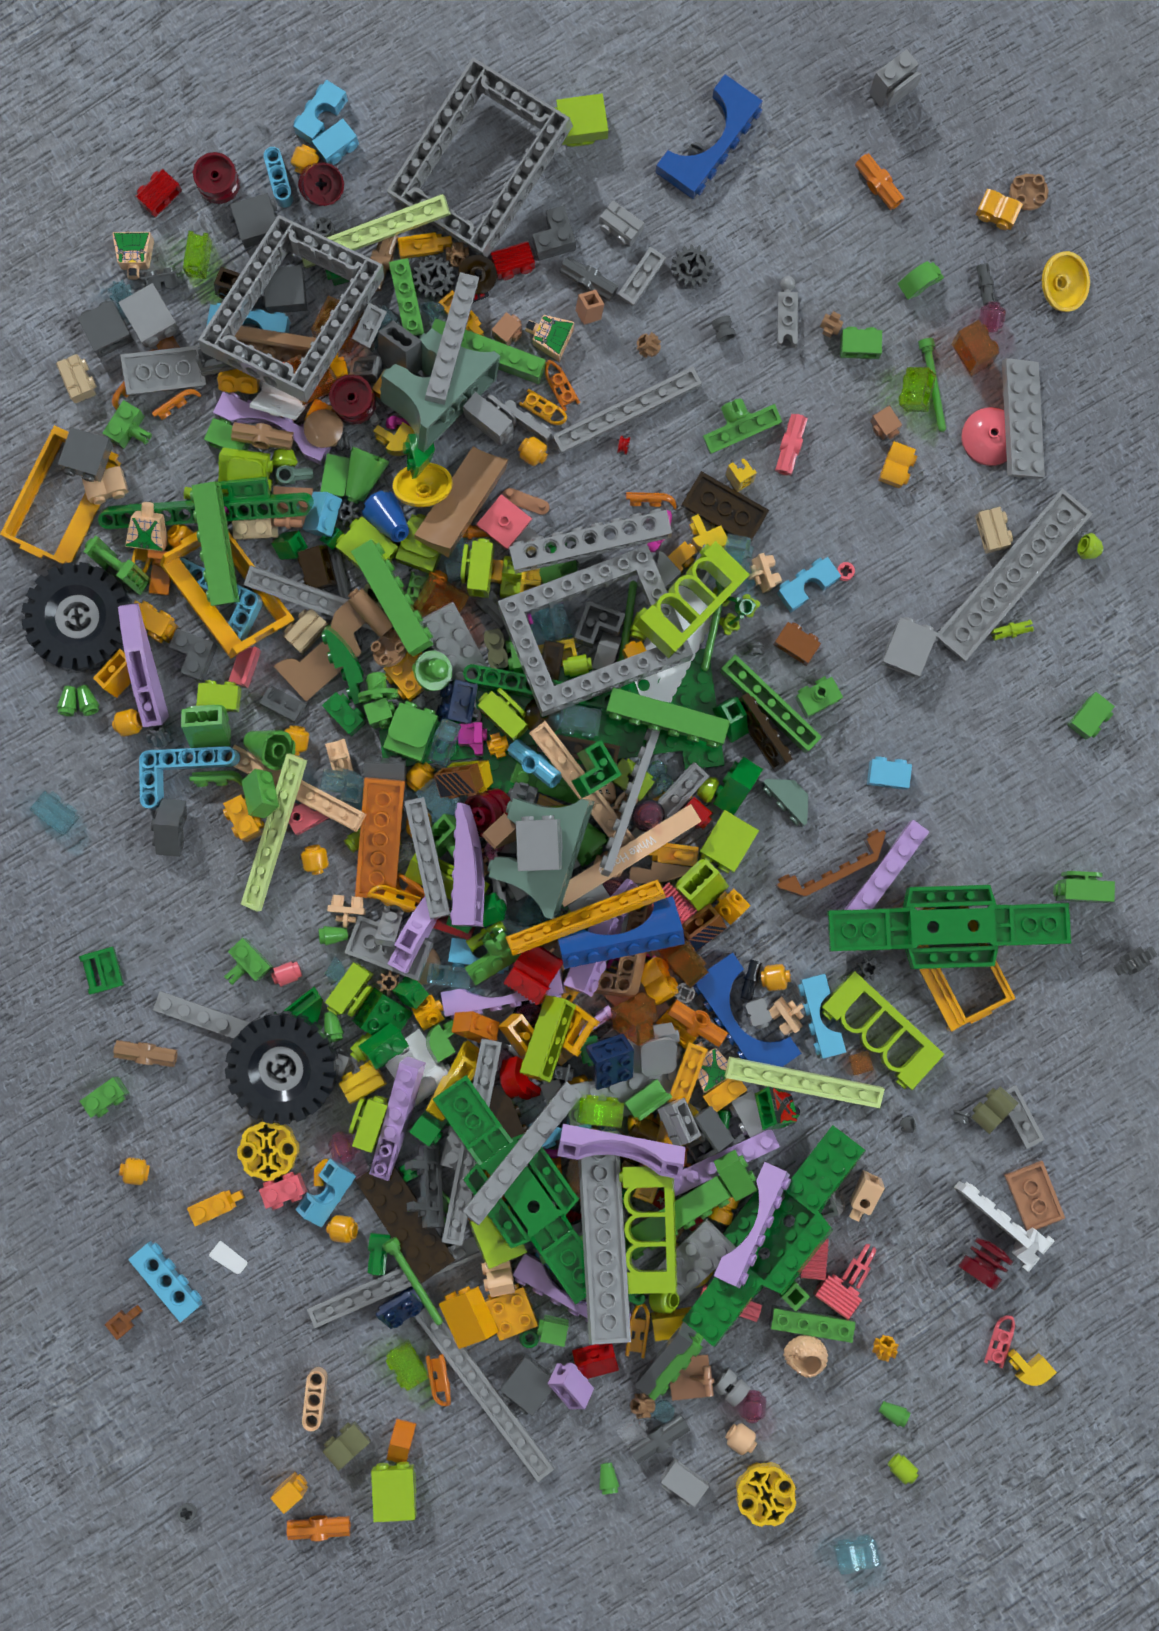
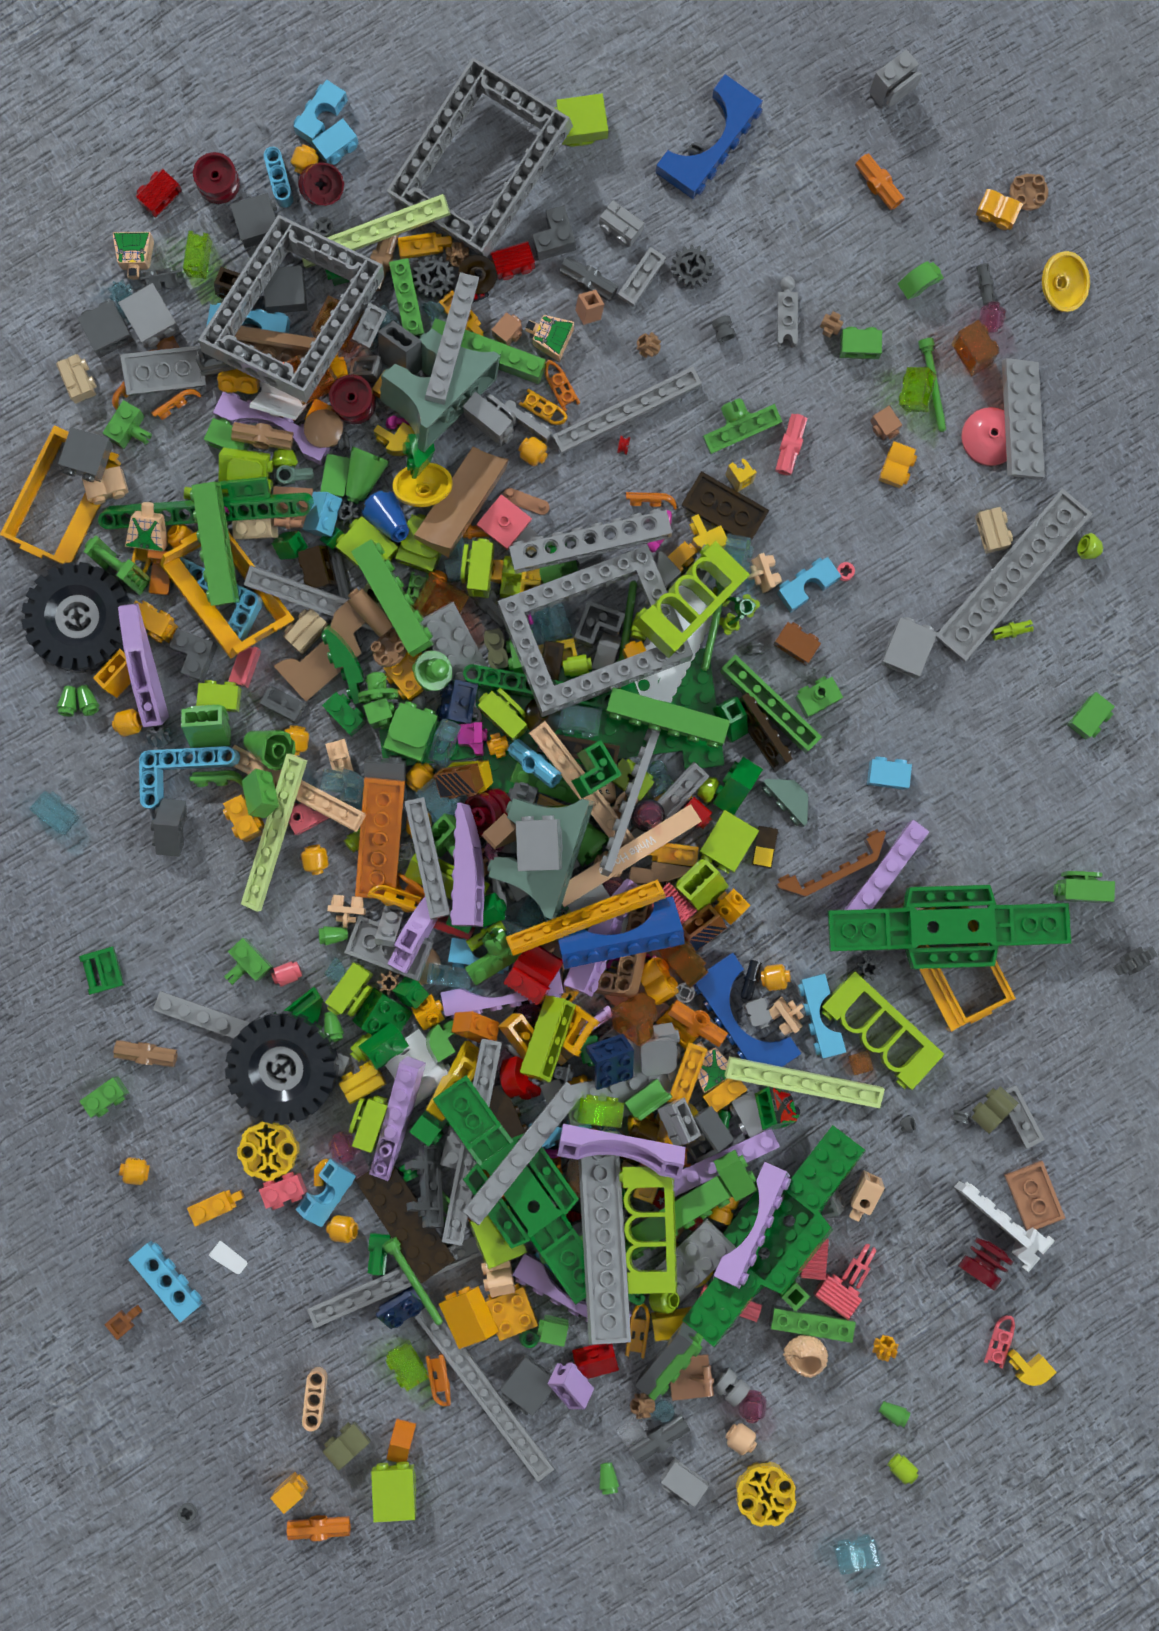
none -> dark brown tile [751,826,778,869]

